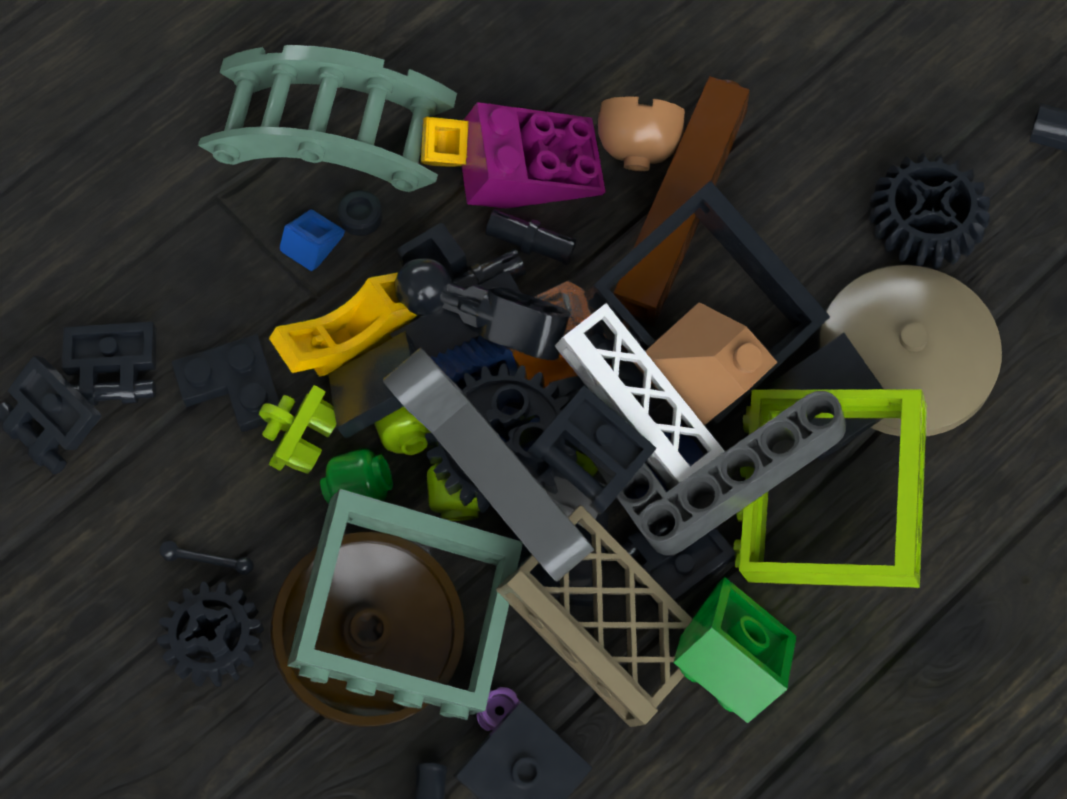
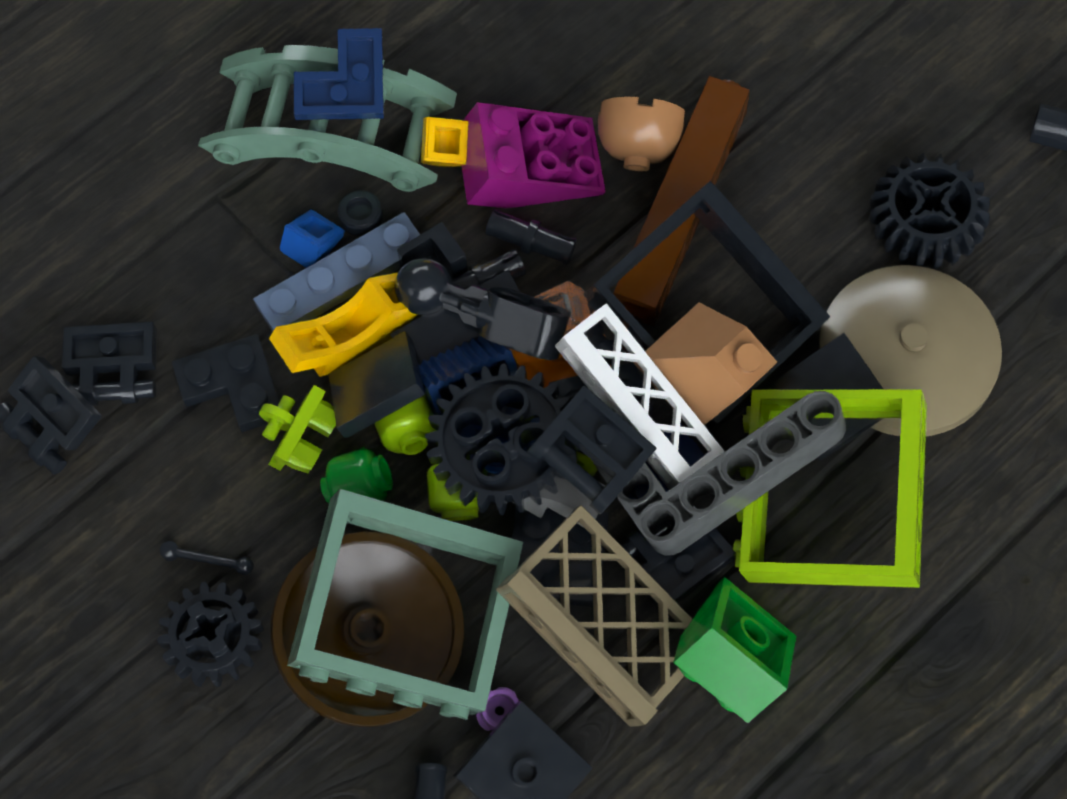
dark grey beam [383,347,595,582] -> none
none -> sand blue plate [253,212,420,332]
none -> dark blue plate [294,28,384,120]

